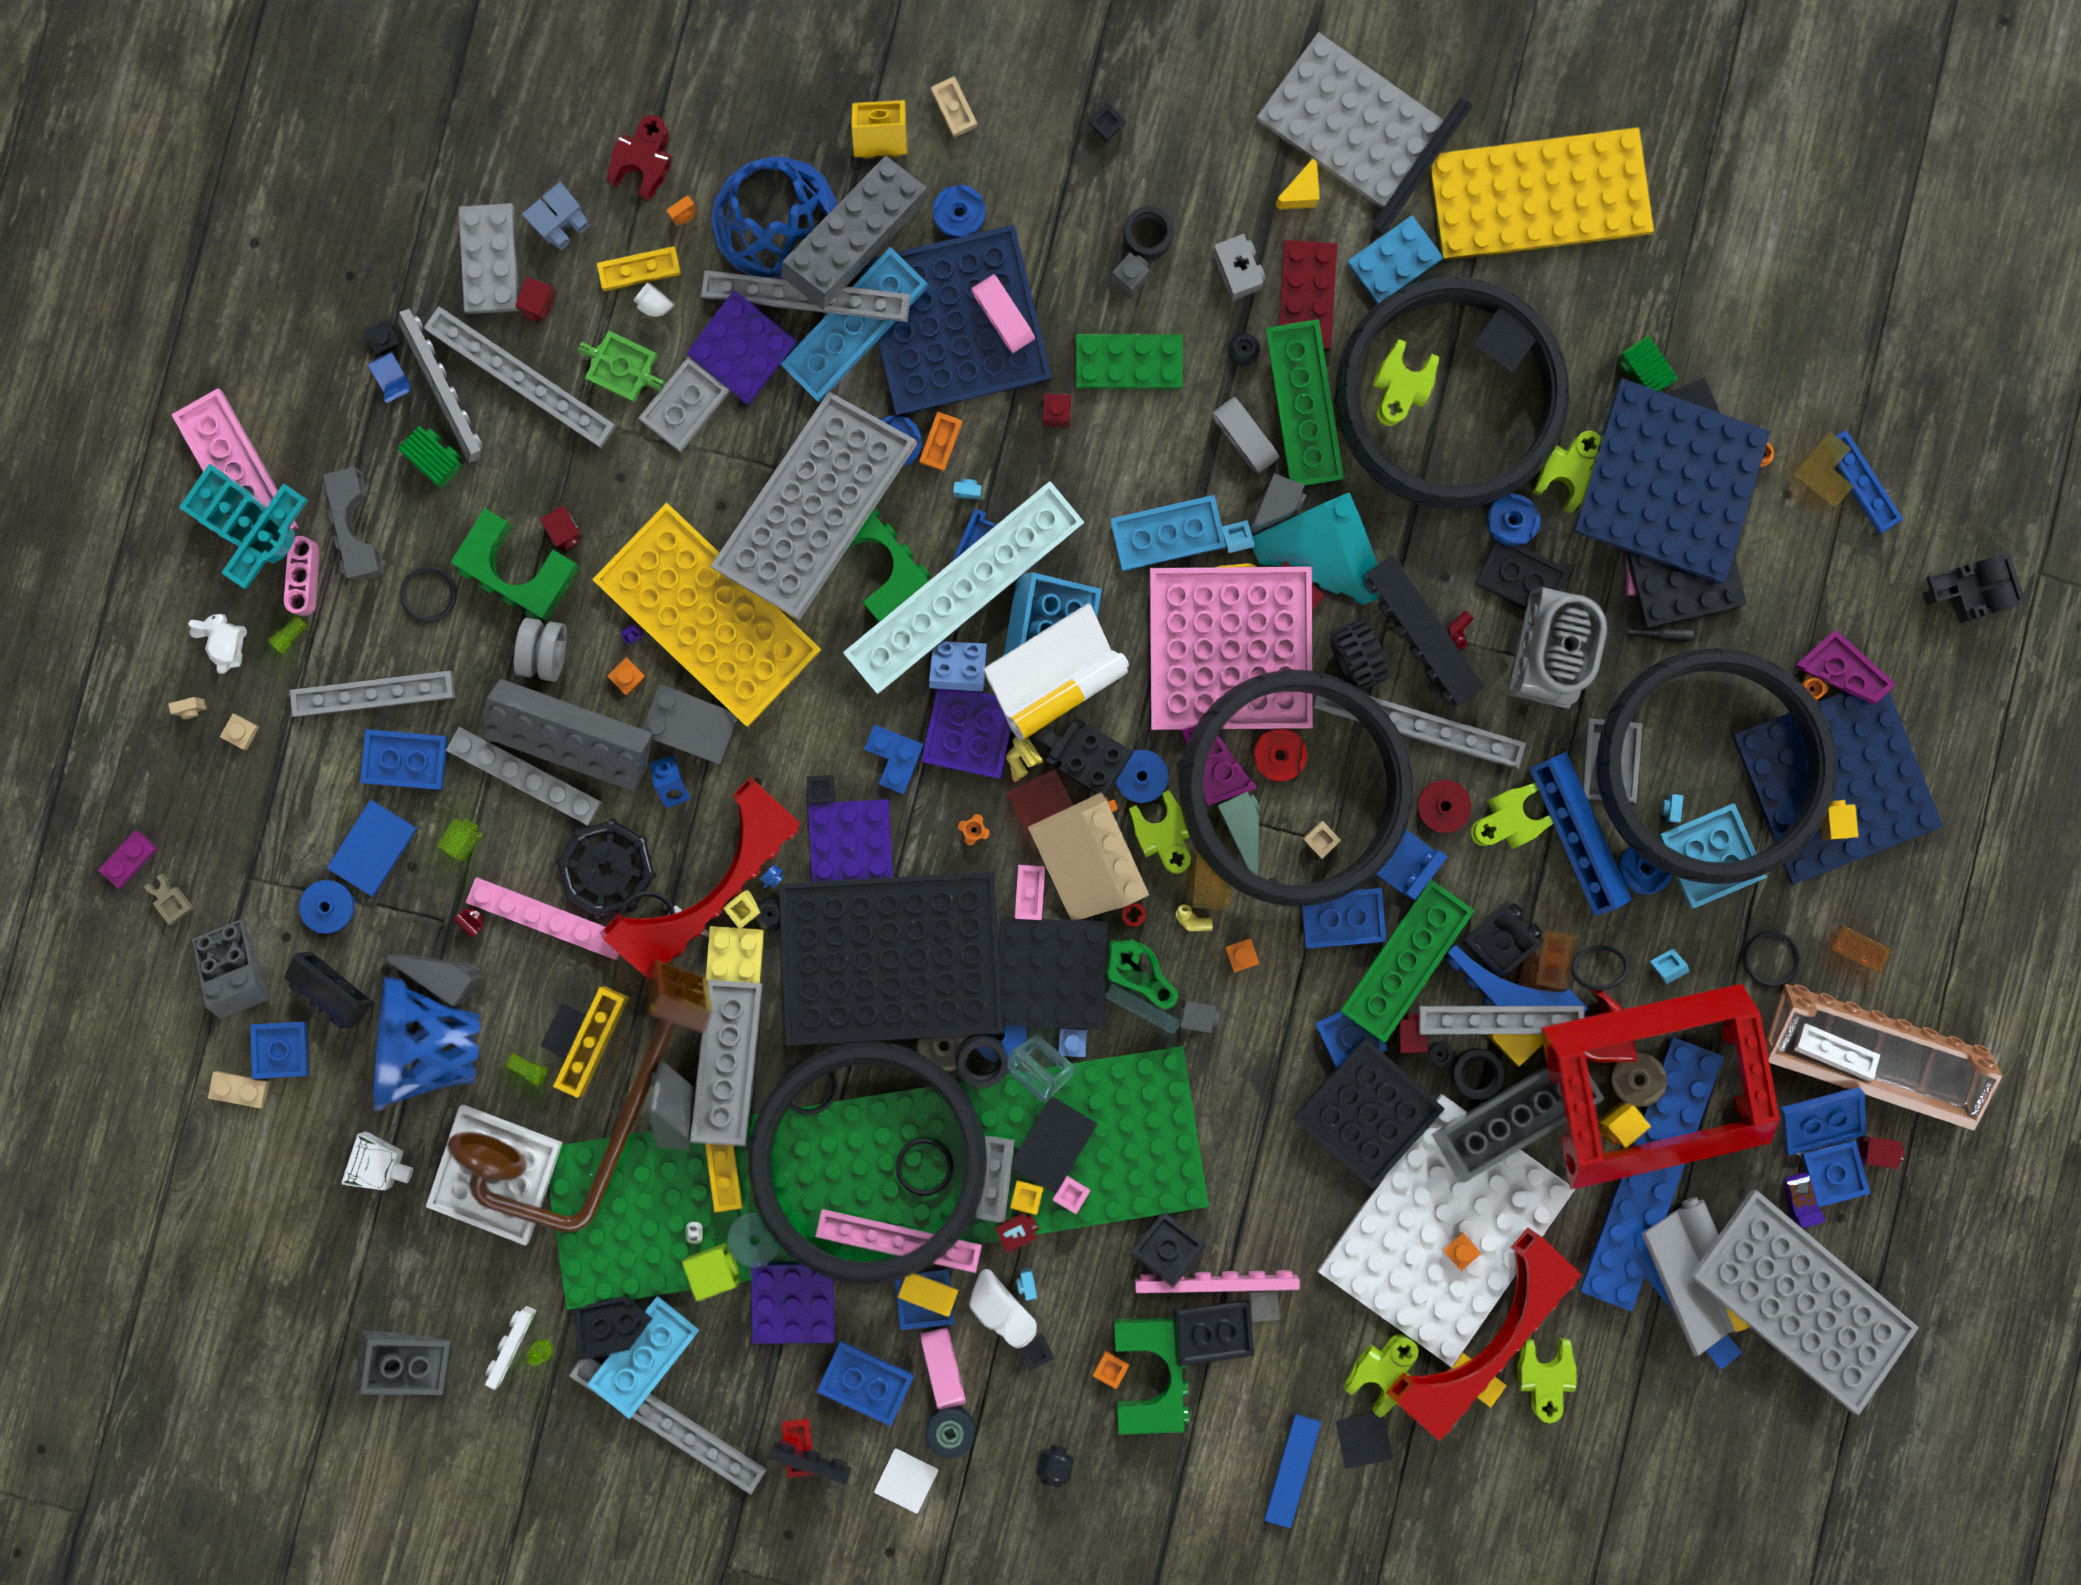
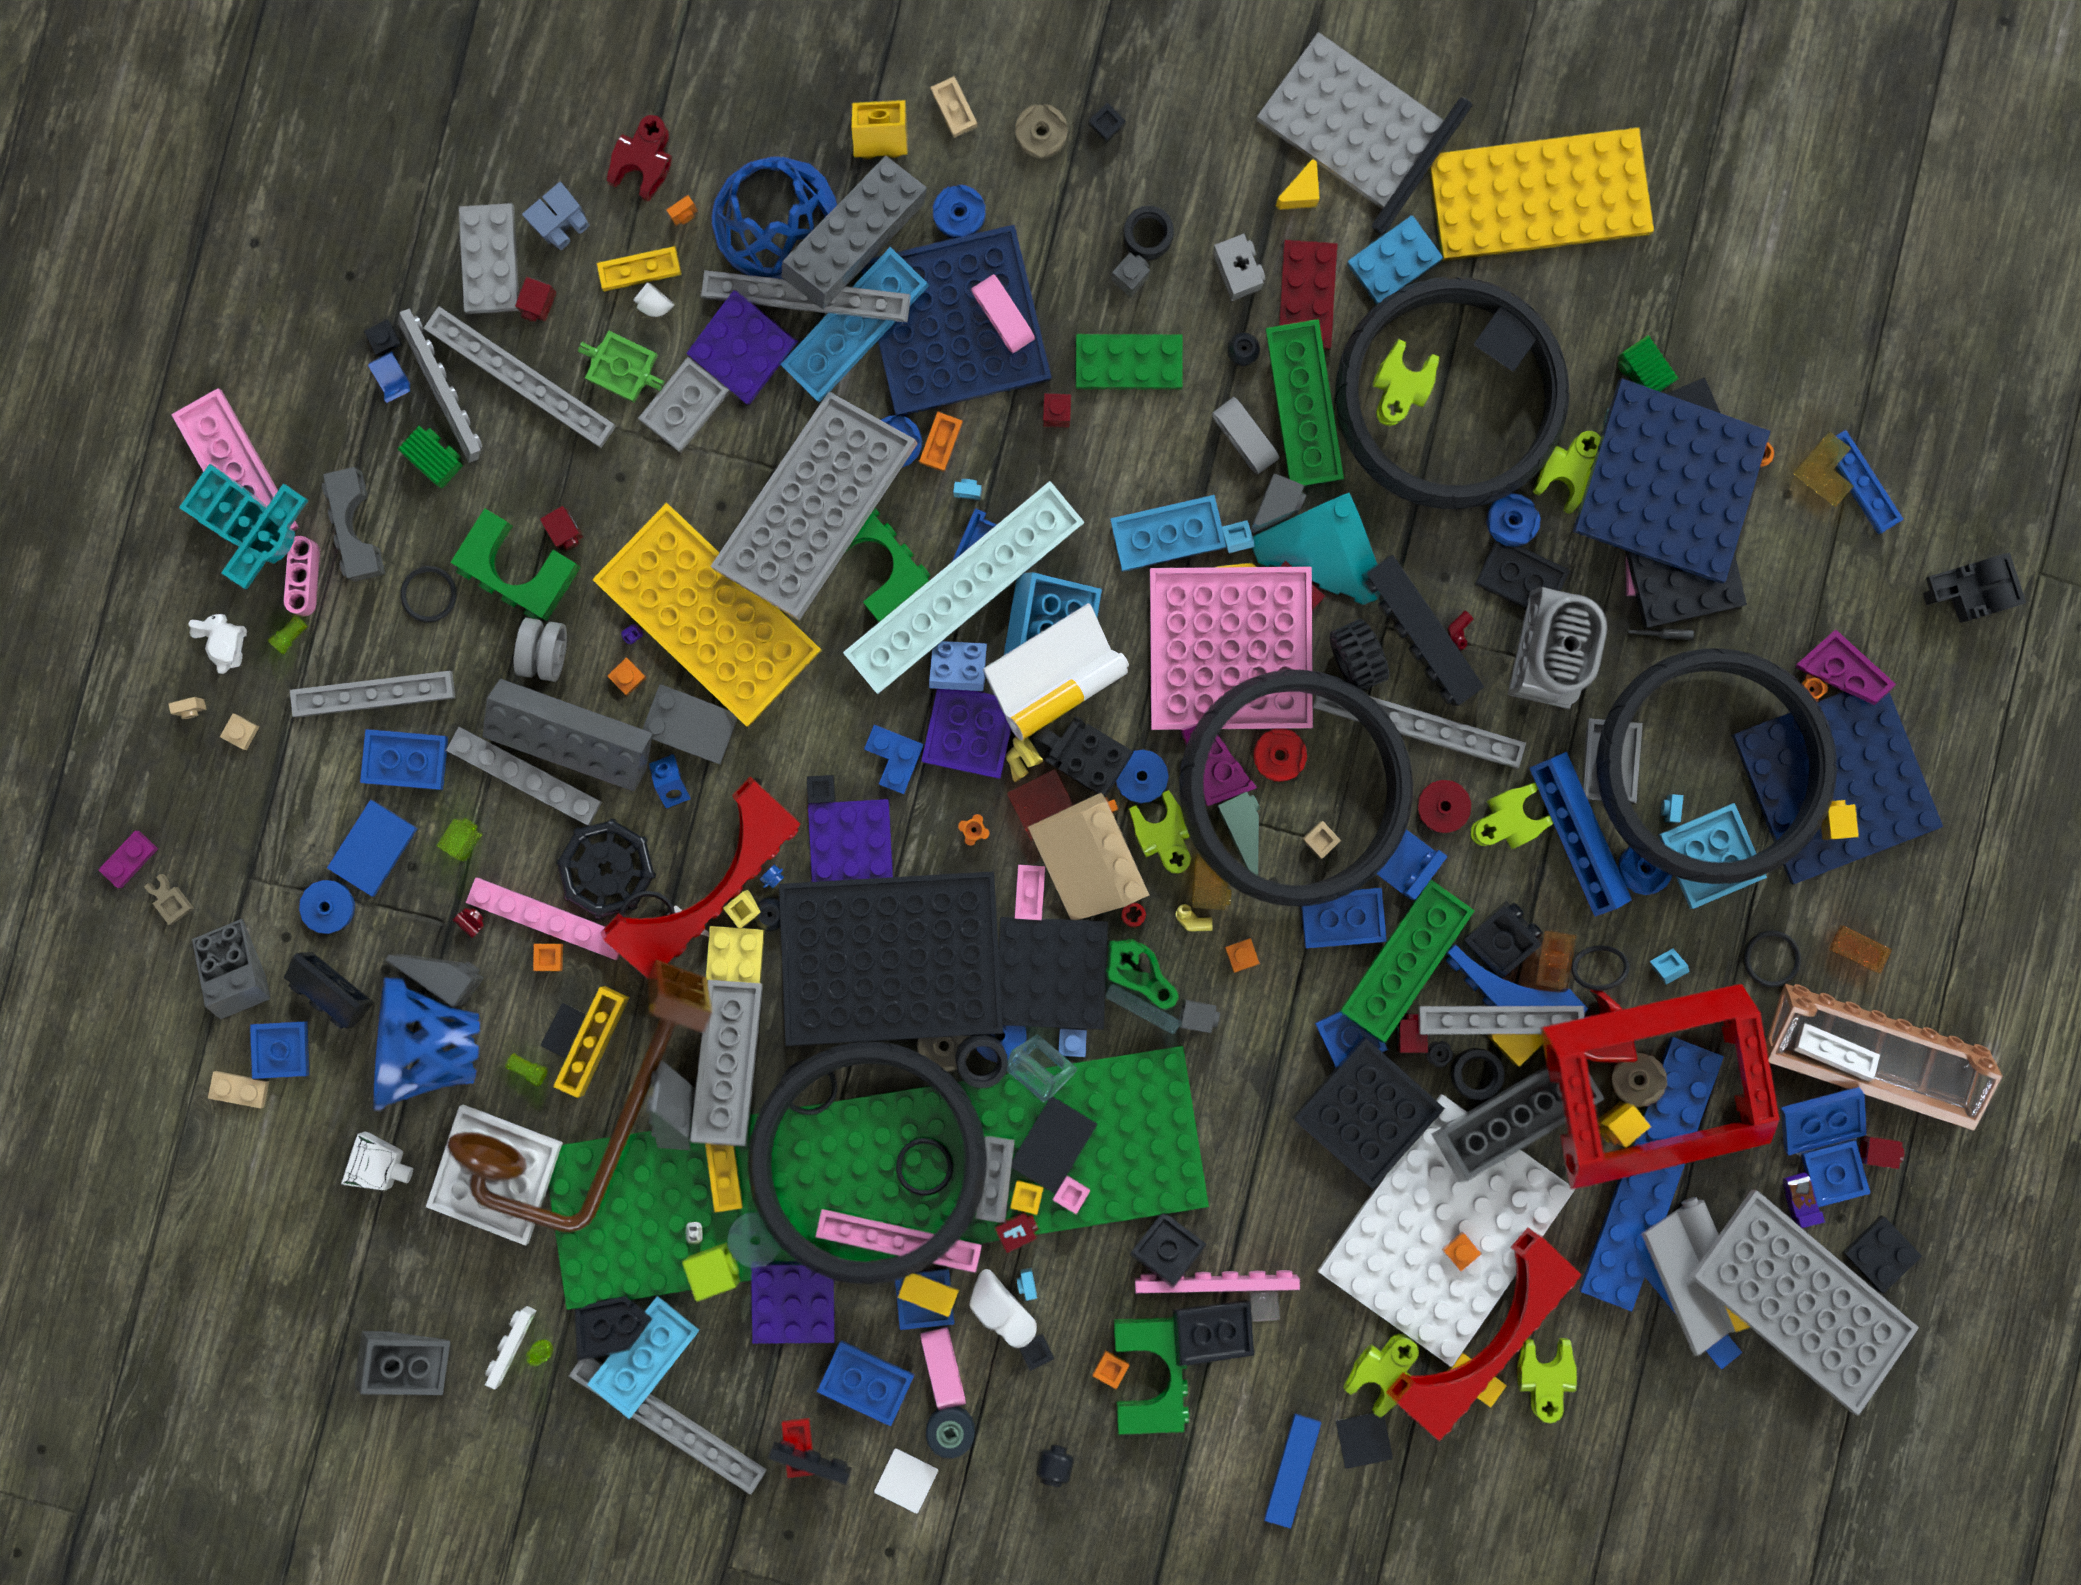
none -> orange plate [533,944,563,971]
none -> dark tan plate [1015,104,1068,159]
none -> black plate [1842,1215,1922,1294]

